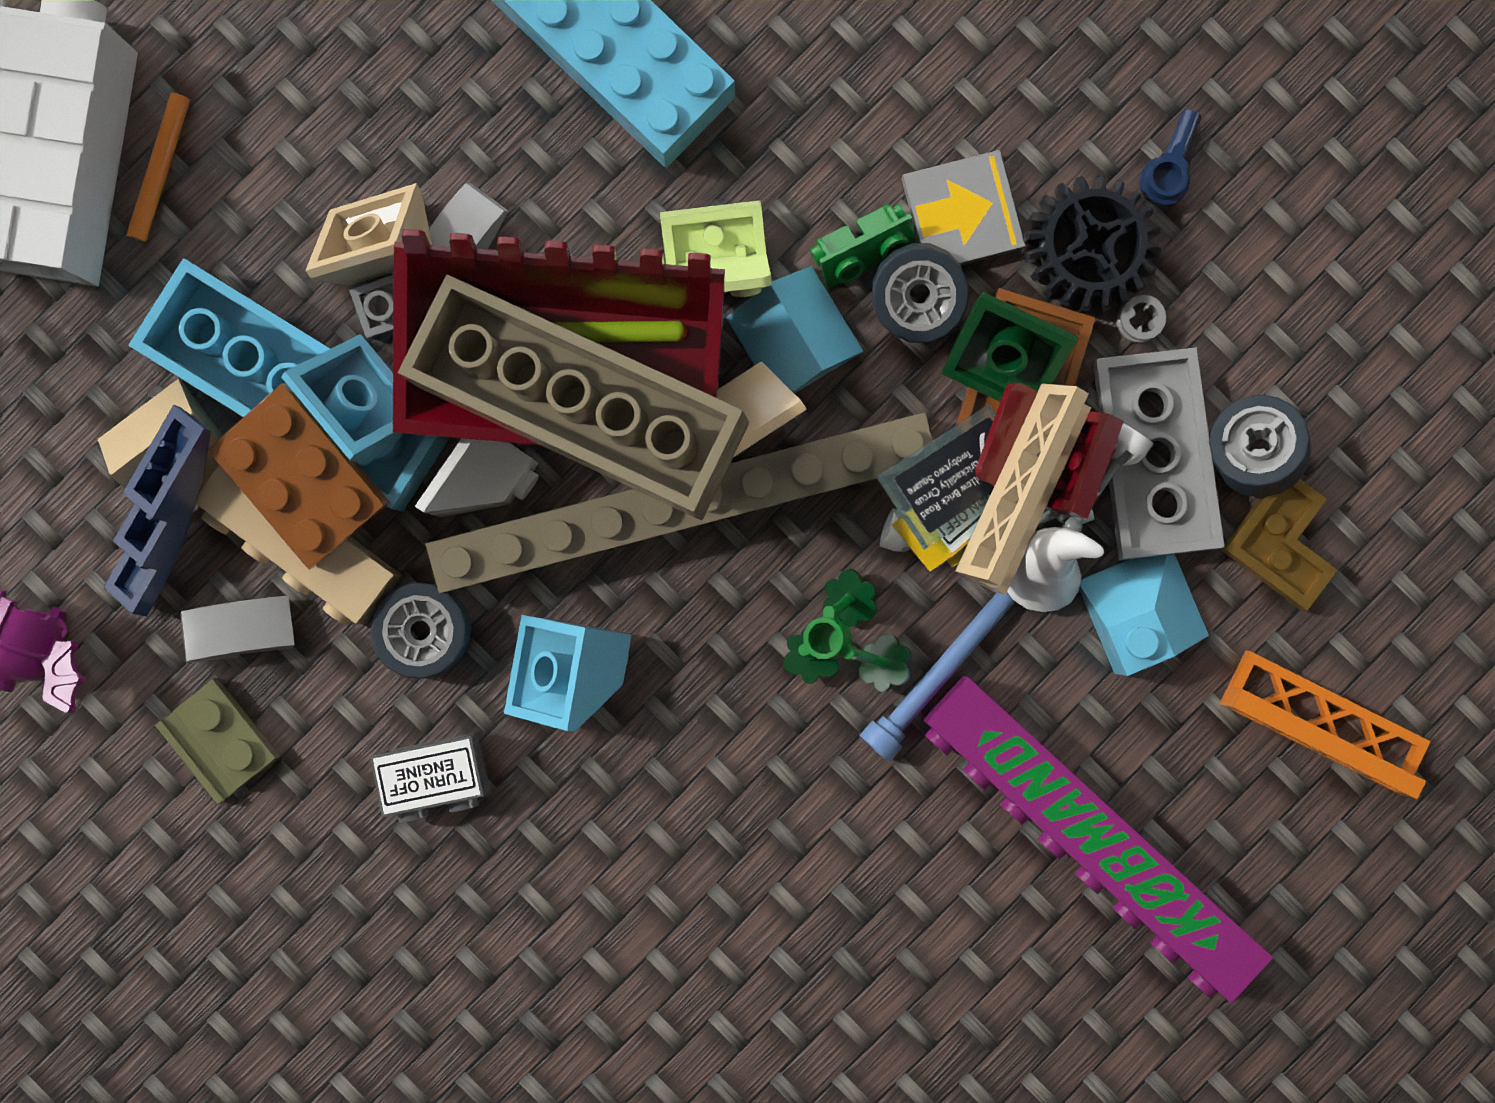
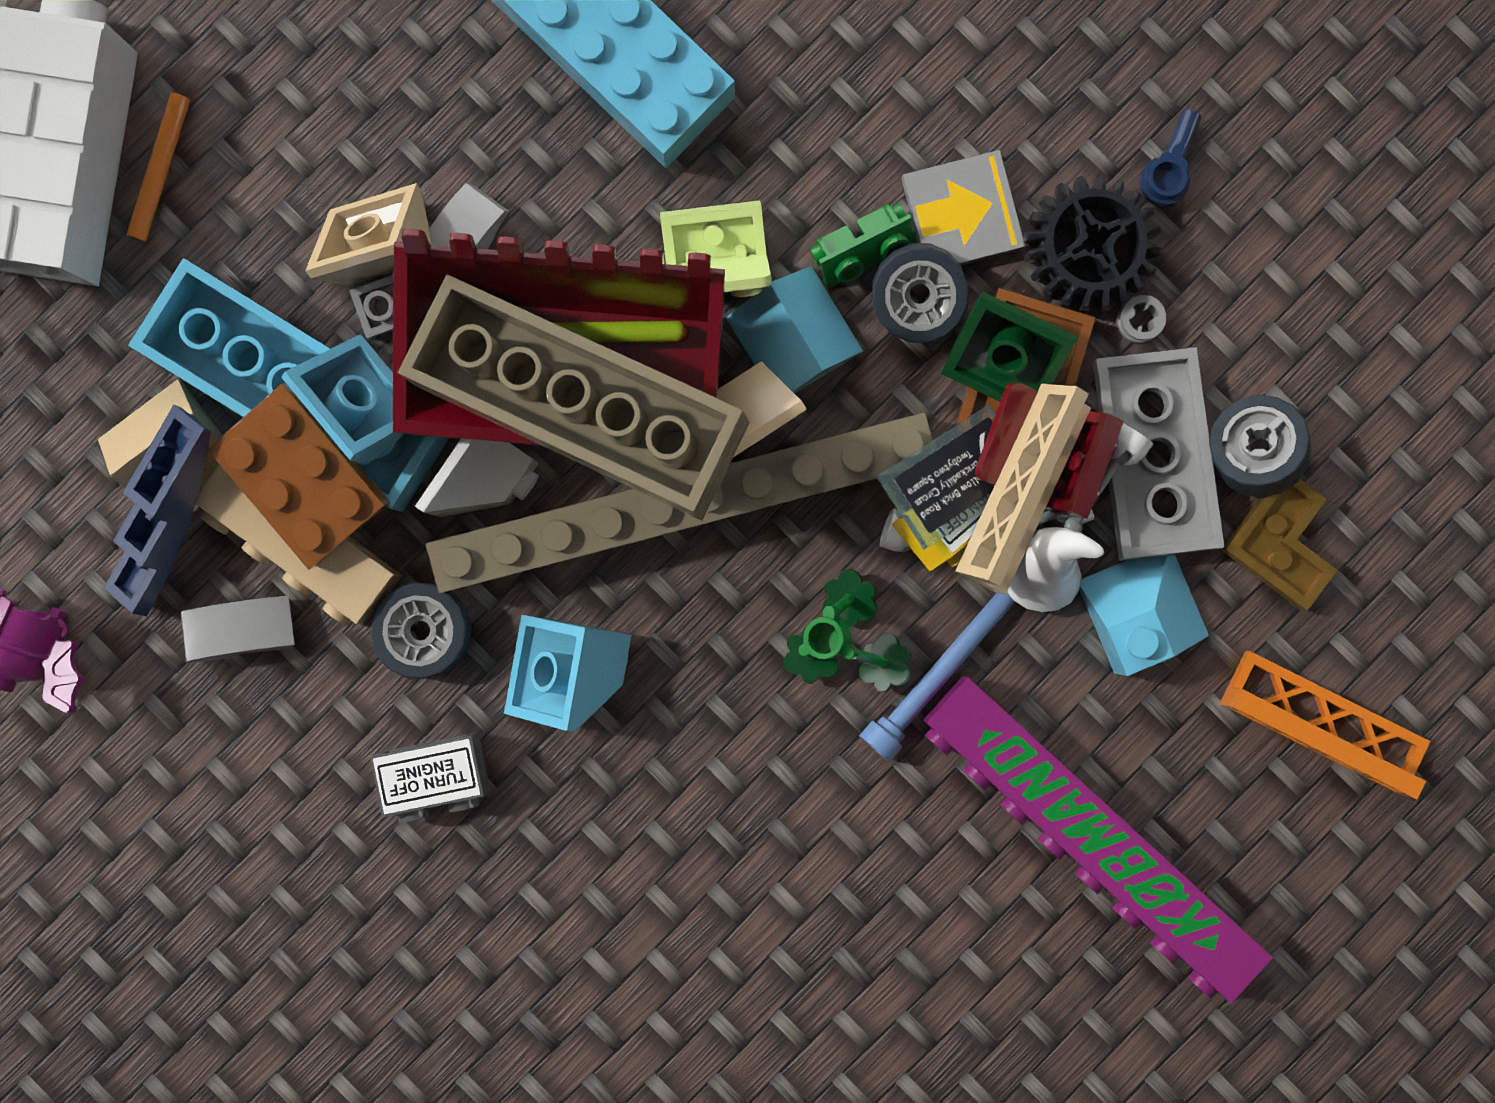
olive plate [155,679,280,805] -> none

